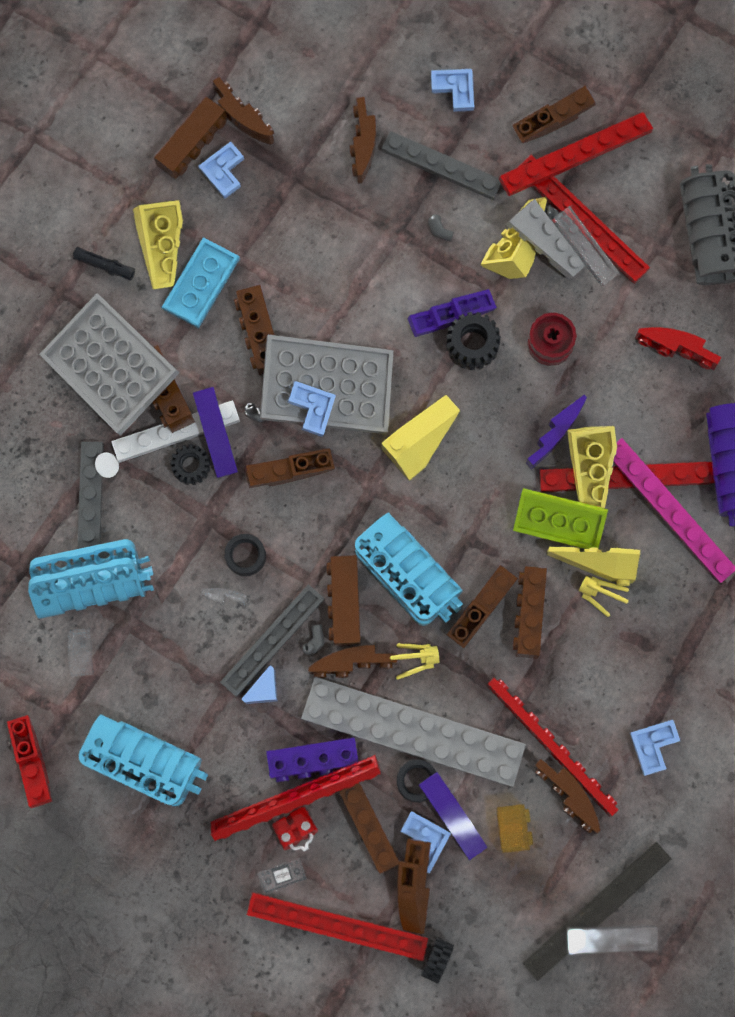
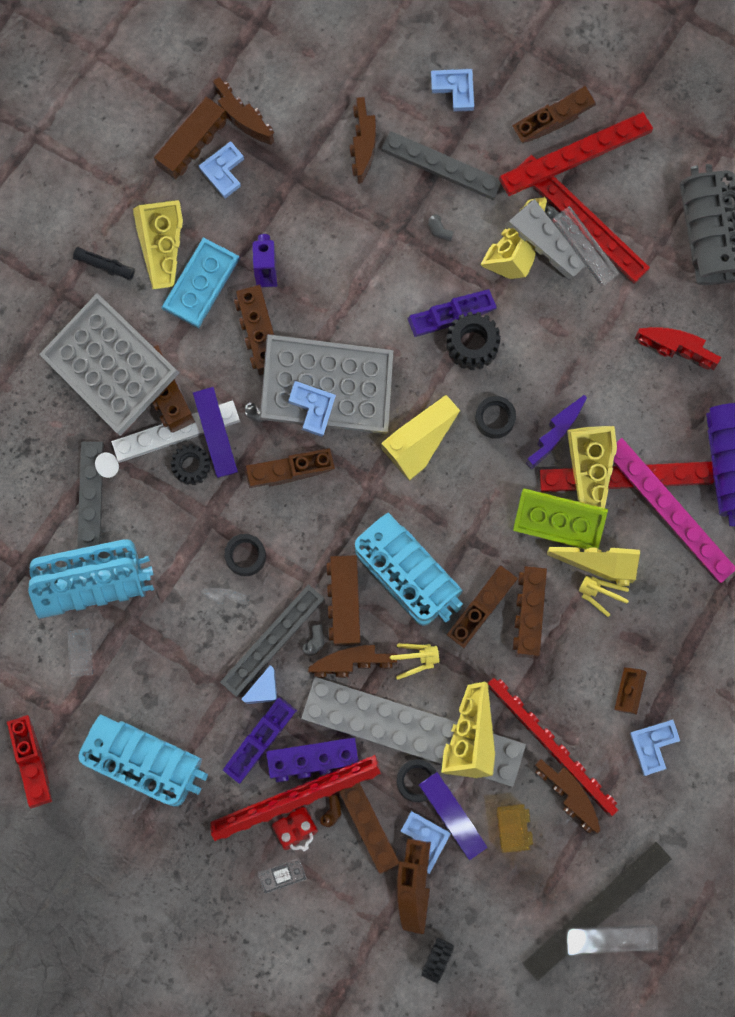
red plate [247,892,428,961] -> none
dark red wheel [527,312,577,366] -> none
none -> dark purple slope [223,697,297,784]
none -> dark purple torso [253,234,277,288]
none -> reddish brown arm [320,795,342,827]
none -> light yellow wedge [441,682,495,778]
none -> black tyre [475,396,516,439]
none -> reddish brown plate [614,667,647,715]

